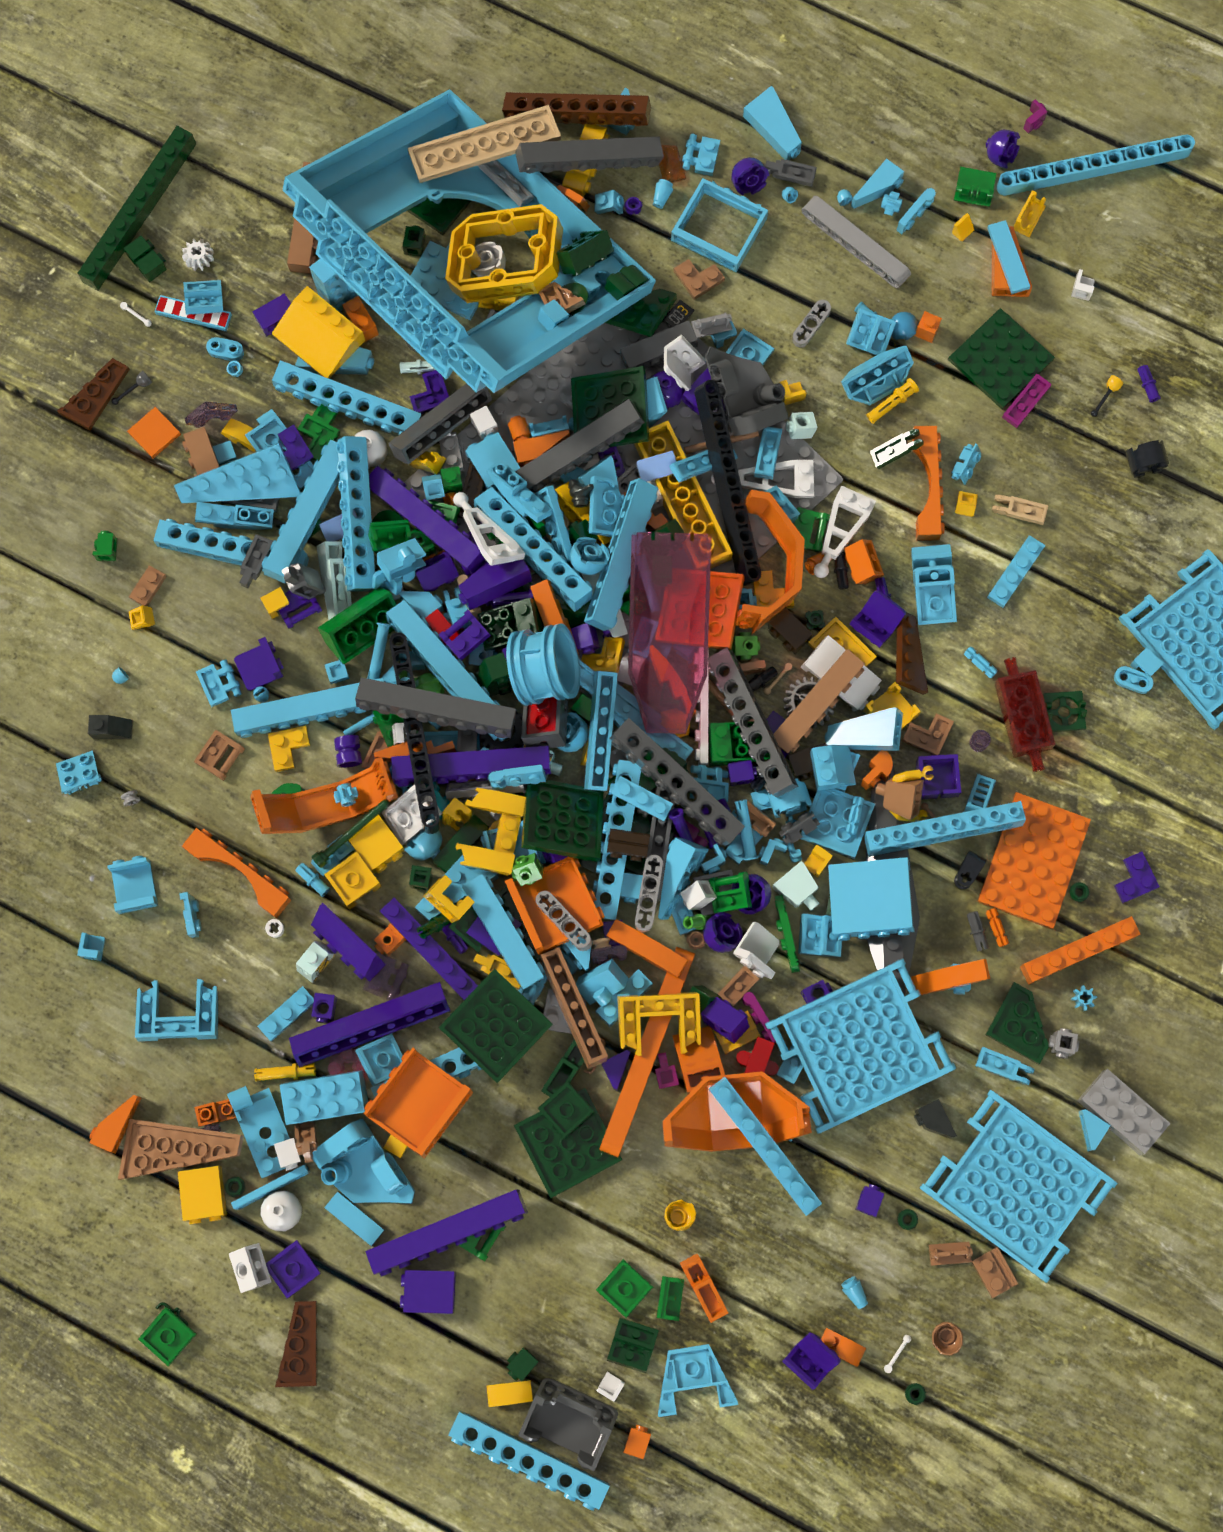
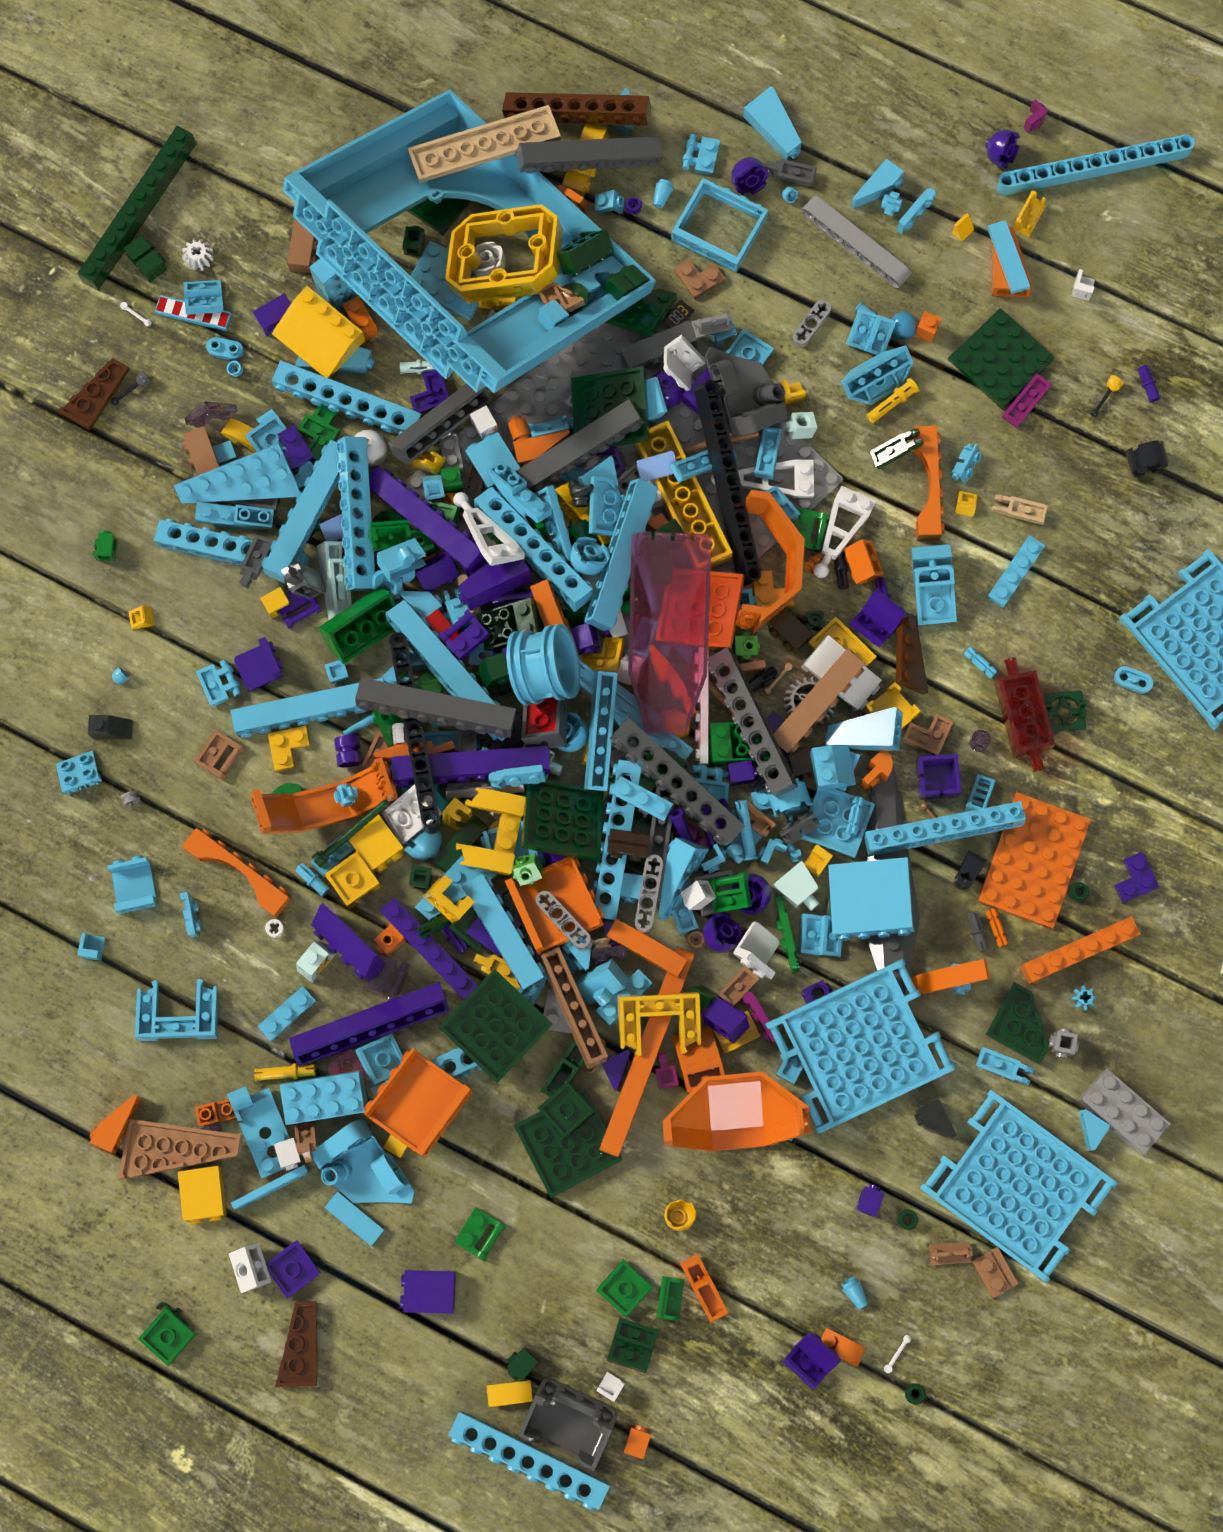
orange tile [127,407,181,459] -> none
medium nougat plate [129,565,167,606] -> none
dark green plate [225,1177,245,1197] -> none
medium azure hinge [253,686,269,703] -> none
white cylinder [261,1191,302,1231] -> none
dark purple brick [311,993,337,1024] -> none
dark purple brick [365,1189,528,1277] -> none
medium azure pin [367,622,392,680] -> none
light grey tile [478,160,534,207] -> none
green brick [571,694,592,726] -> none
medium azure wing [658,1344,738,1417] -> none
clear orange slope [659,145,686,183] -> none
bright green axle [683,914,713,930] -> none
medium azure plate [709,1077,822,1216] -> none
red piece [736,1037,779,1076] -> none
medium azure hinge [837,189,853,206] -> none
medium nougat torso [875,766,934,822] -> none
medium nougat hair [932,1322,963,1356] -> none
green hinge [954,167,997,207] -> none
medium azure panel [1130,647,1164,676] -> none

